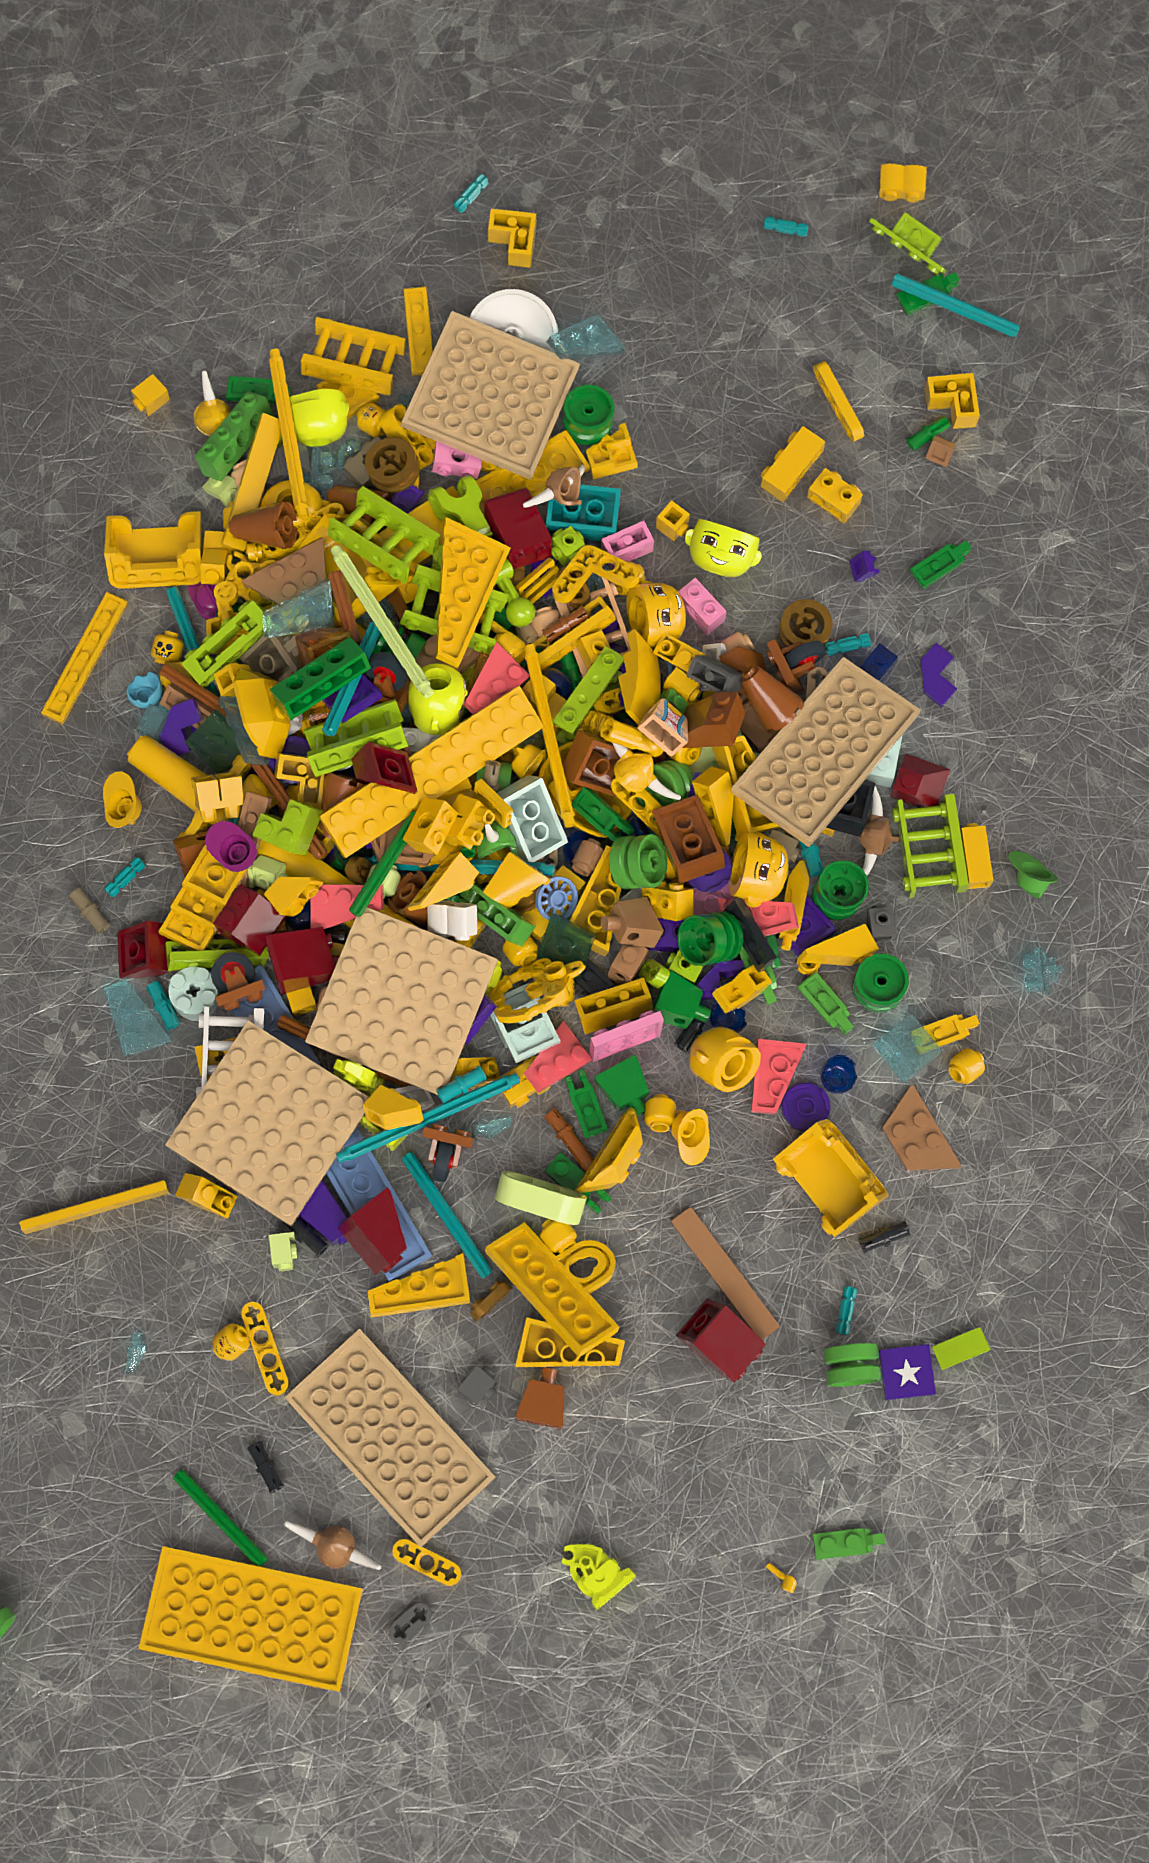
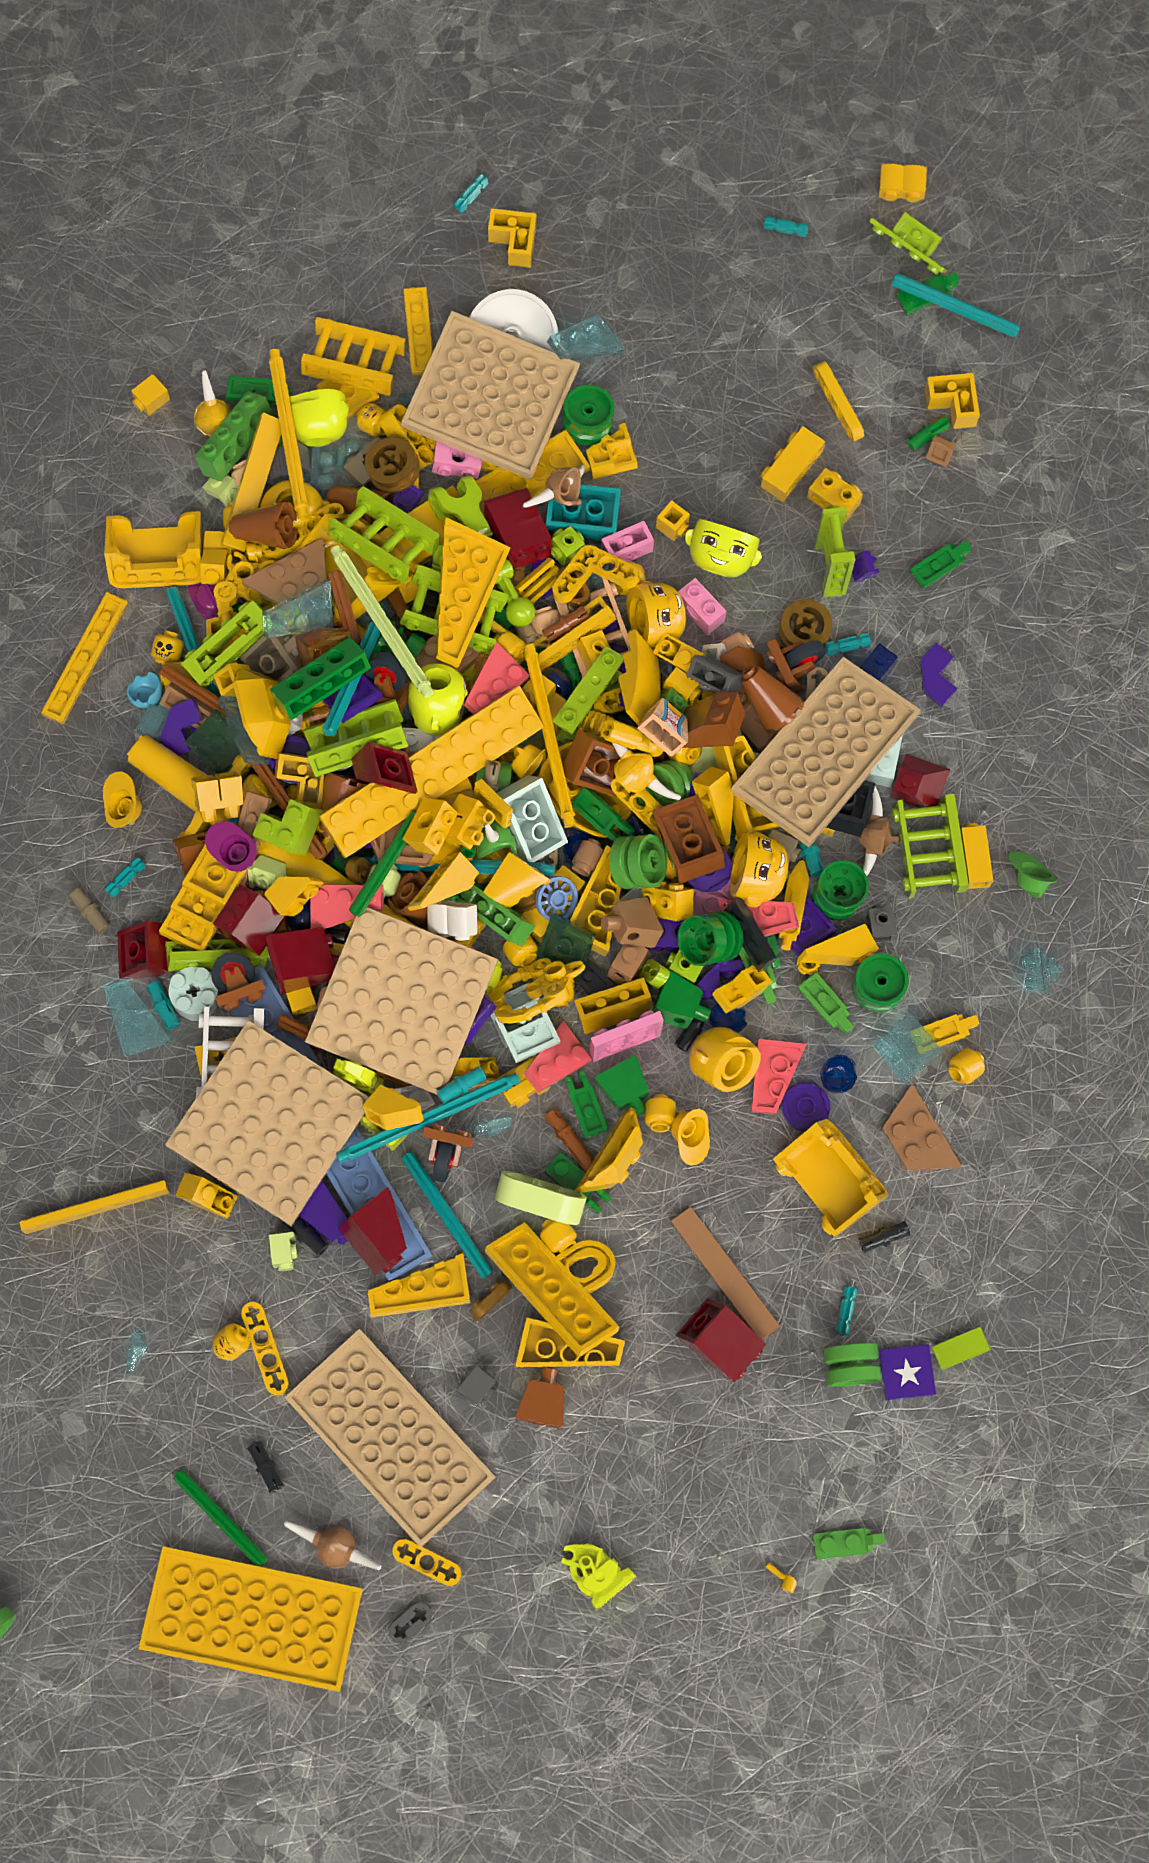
none -> lime fence [814,505,855,598]

